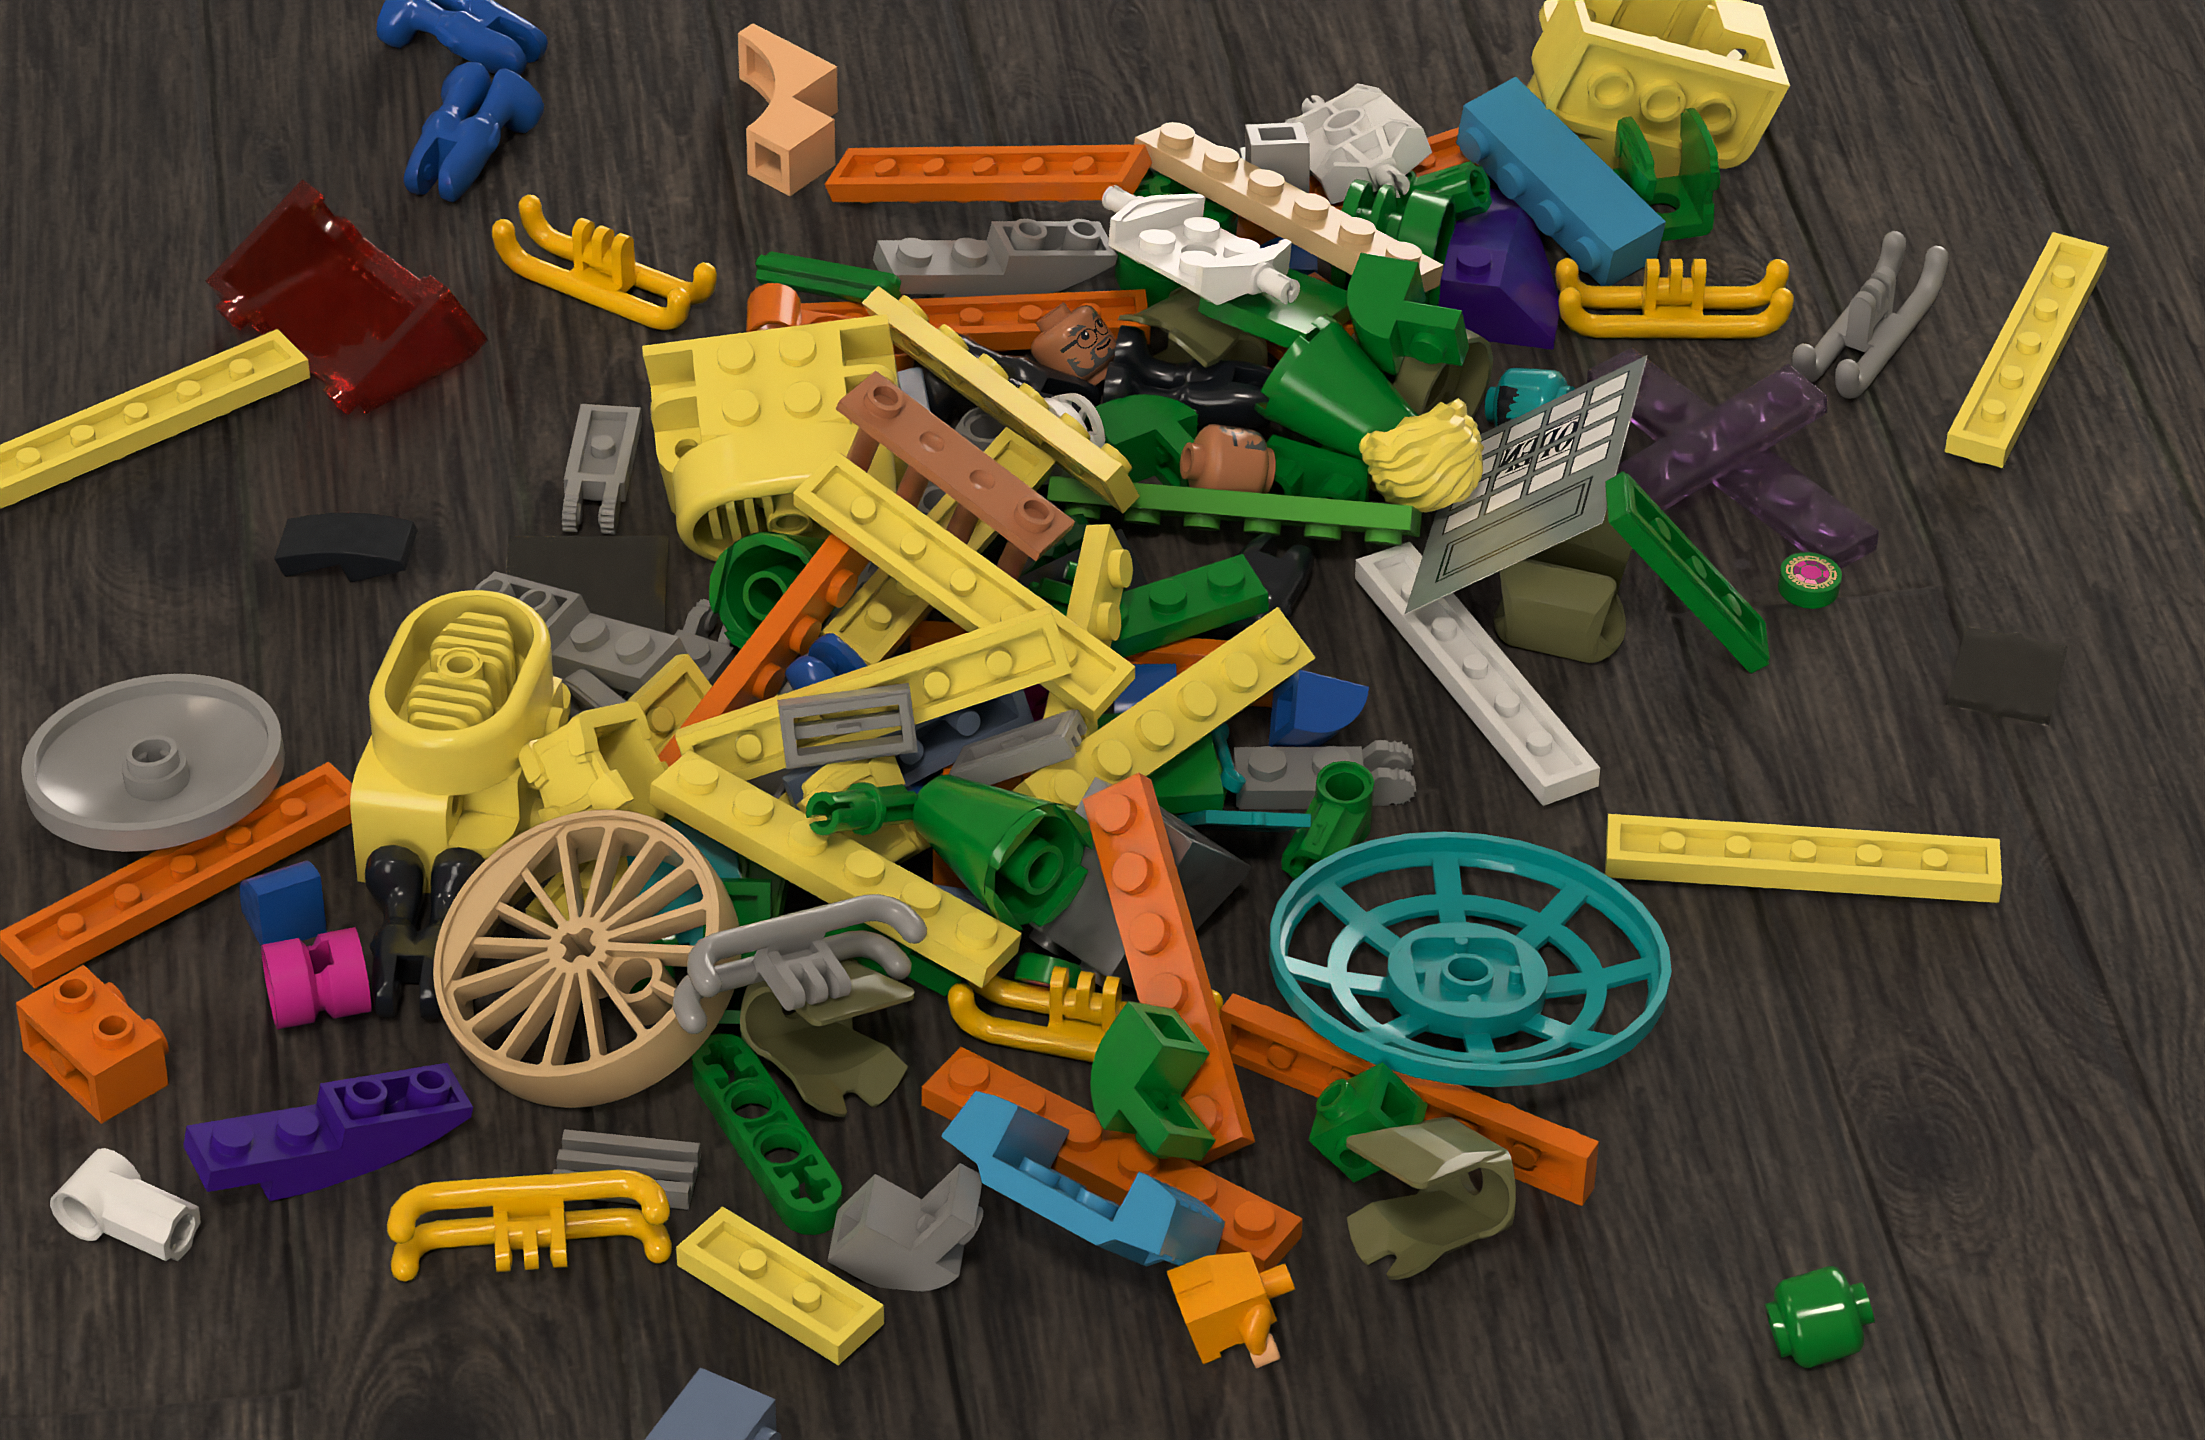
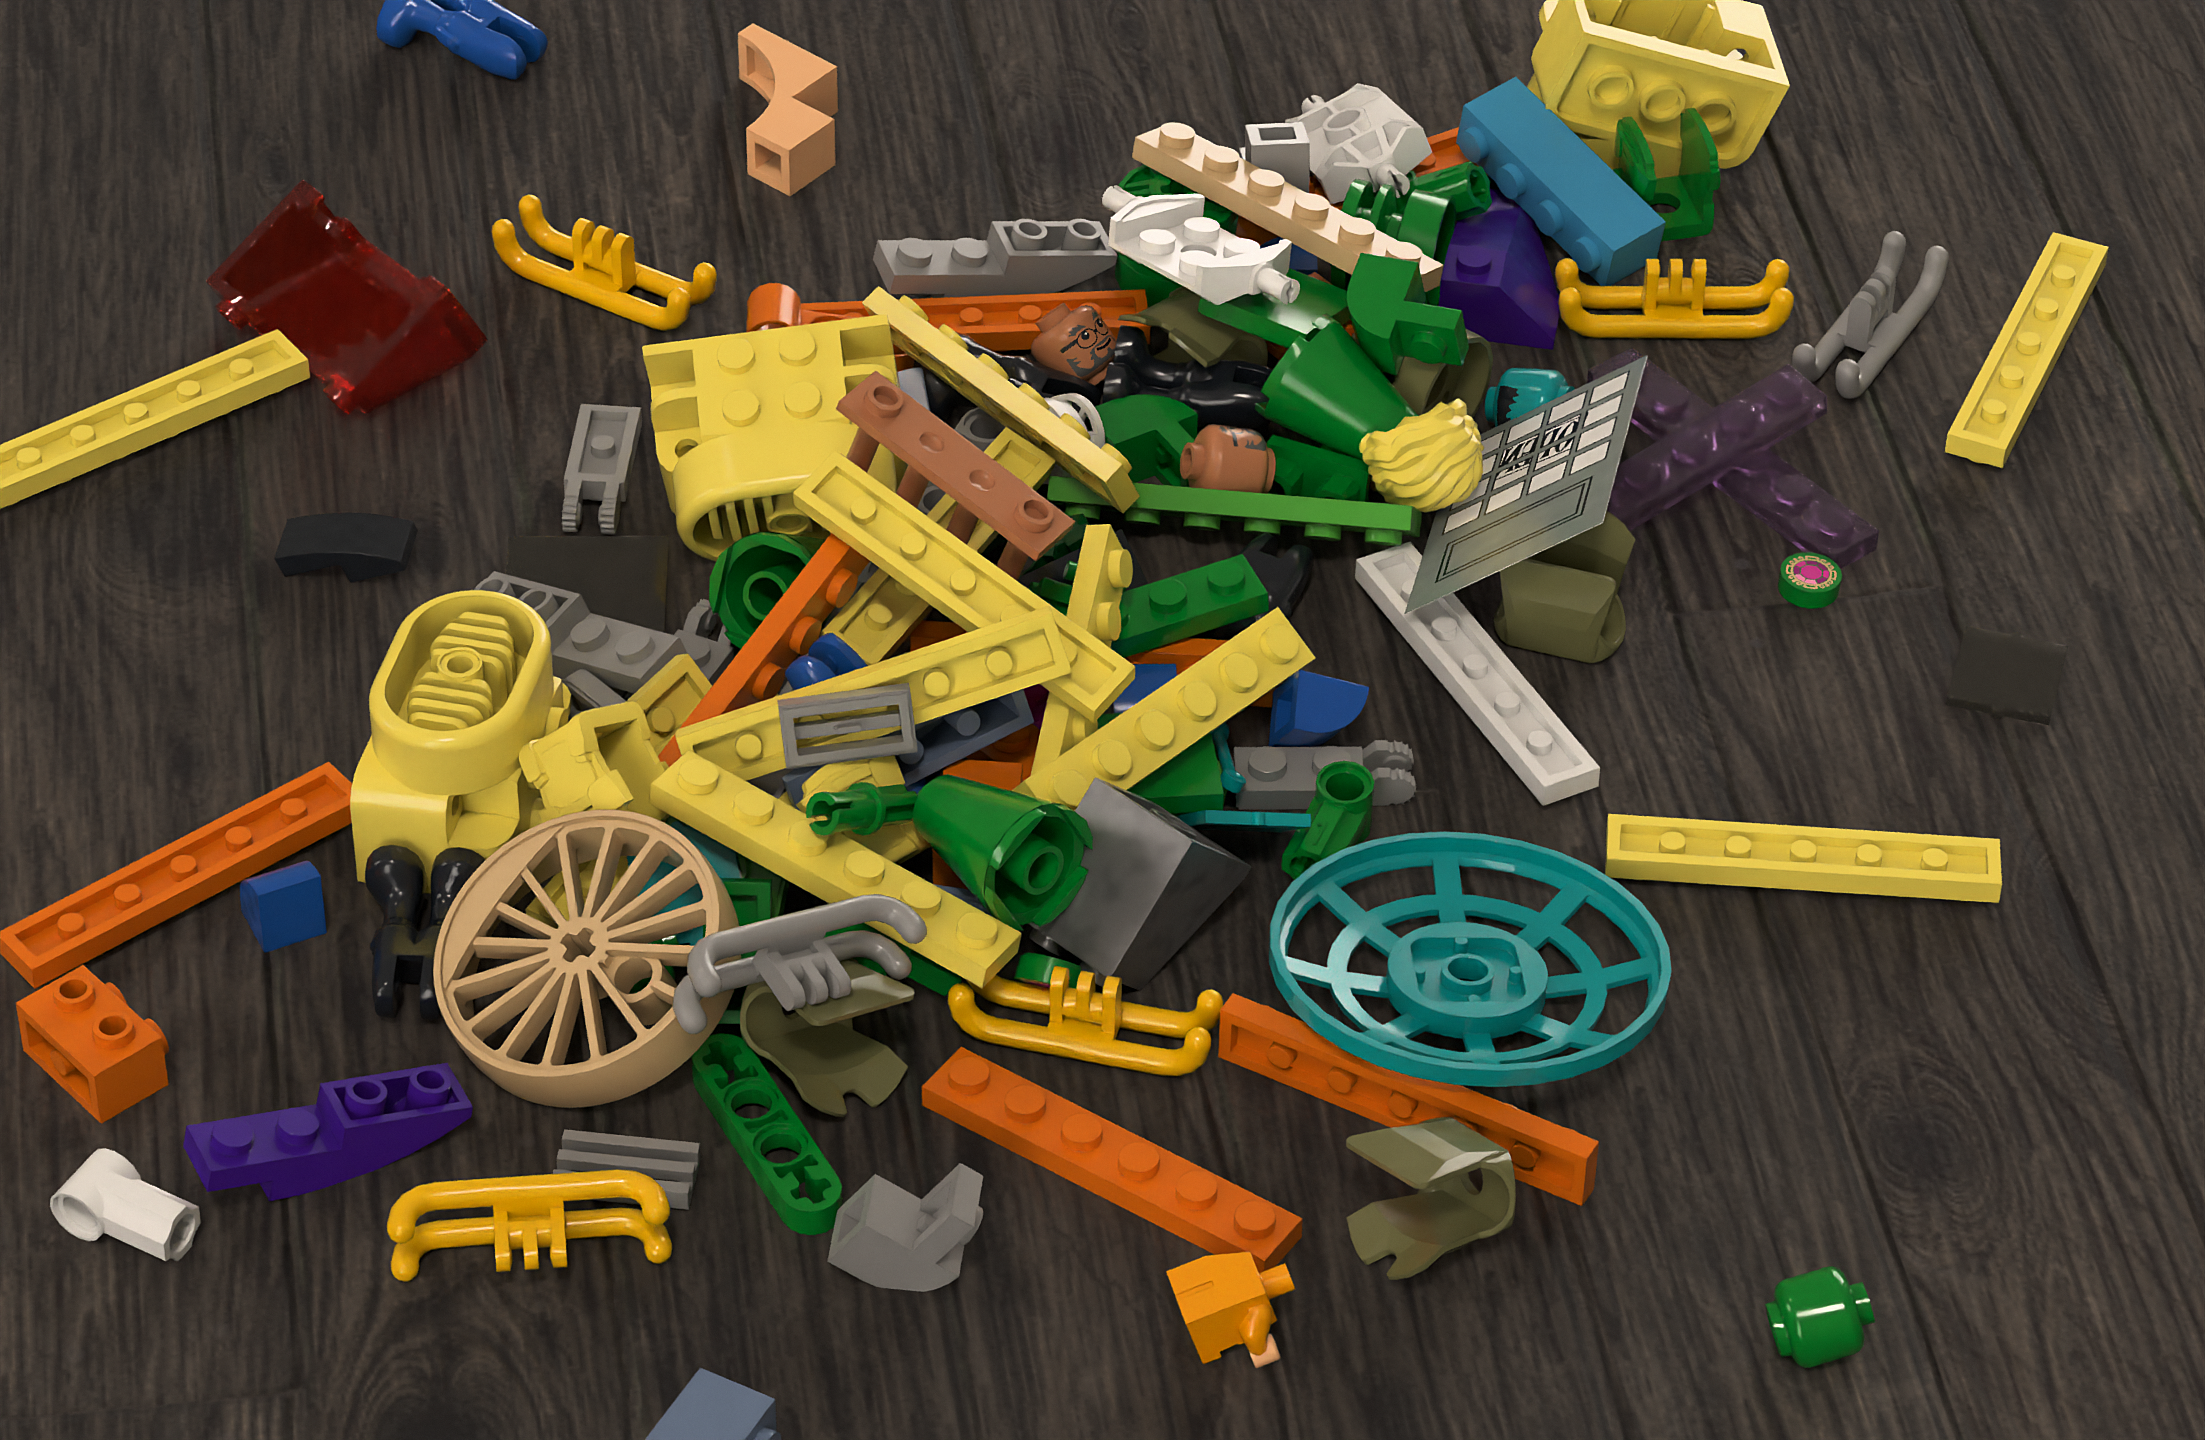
light grey dish [21,674,285,852] -> none
dark pink wheel [261,927,371,1029] -> none
blue piece [403,62,544,202] -> none
light yellow plate [676,1206,884,1366] -> none
green axle [755,251,902,303] -> none
orange plate [824,144,1152,204] -> none
dark azure plate [941,1091,1225,1267] -> none
light grey tile [949,709,1088,785] -> none
orange plate [1082,773,1255,1167] -> none
green brick [1090,1001,1216,1161] -> none
green brick [1308,1062,1428,1183] -> none
green tile [1605,471,1770,674] -> none

